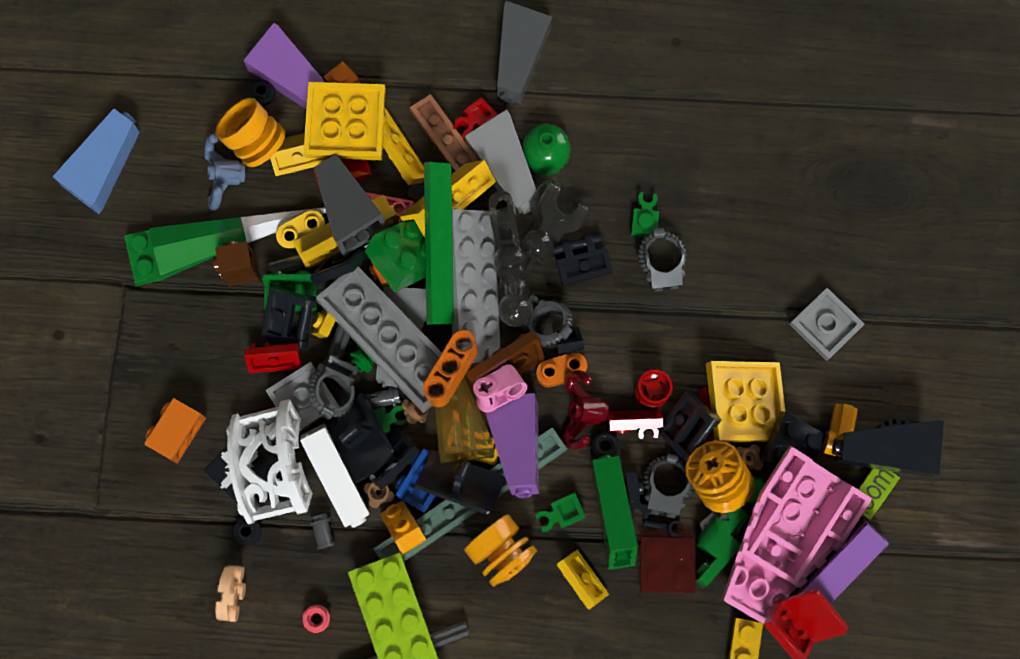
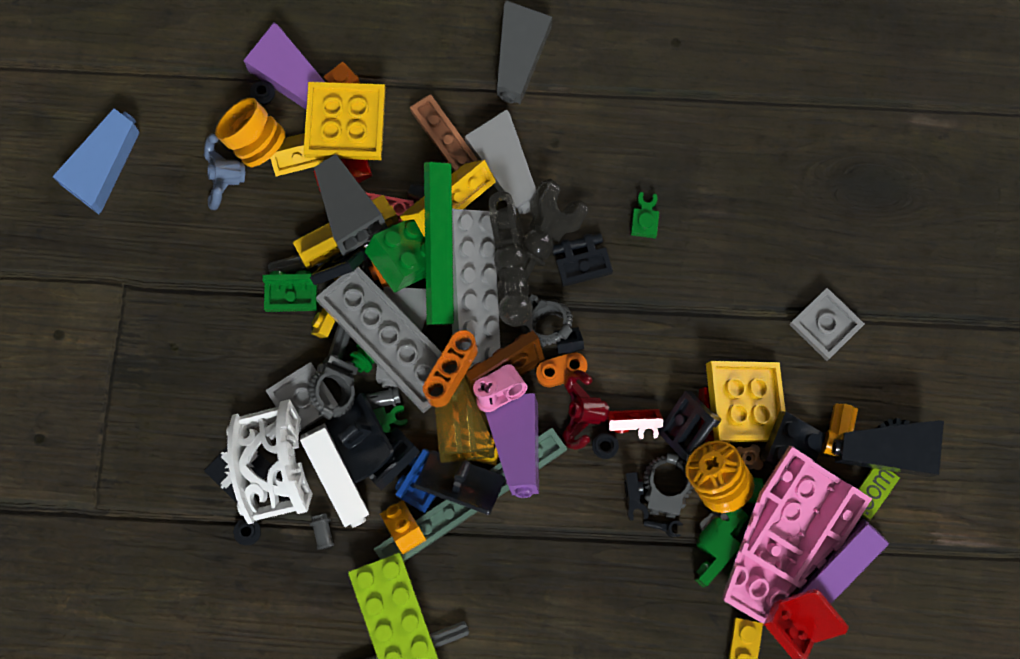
green plate [124,207,327,286] -> none
orange brick [144,398,206,464] -> none
reddish brown brick [212,241,260,287] -> none
light nougat plate [216,565,246,622] -> none
red plate [244,342,302,374] -> none
black plate [261,285,317,349] -> none
yellow plate [276,210,325,248] -> none
coral plate [302,605,330,633] -> none
medium nougat plate [363,482,394,508] -> none
yellow plate [383,108,424,185] -> none
medium nougat plate [402,399,428,425] -> none
red plate [453,97,498,139] -> none
light orange wheel [464,514,538,587] -> none
green cylinder [521,123,571,176] -> none
green plate [535,493,586,532] -> none
yellow plate [556,550,609,610] -> none
green slope [592,455,638,570] -> none
red wheel [634,369,673,410] -> none
dark grey piece [638,228,687,292] -> none
clear red plate [640,537,696,594] -> none

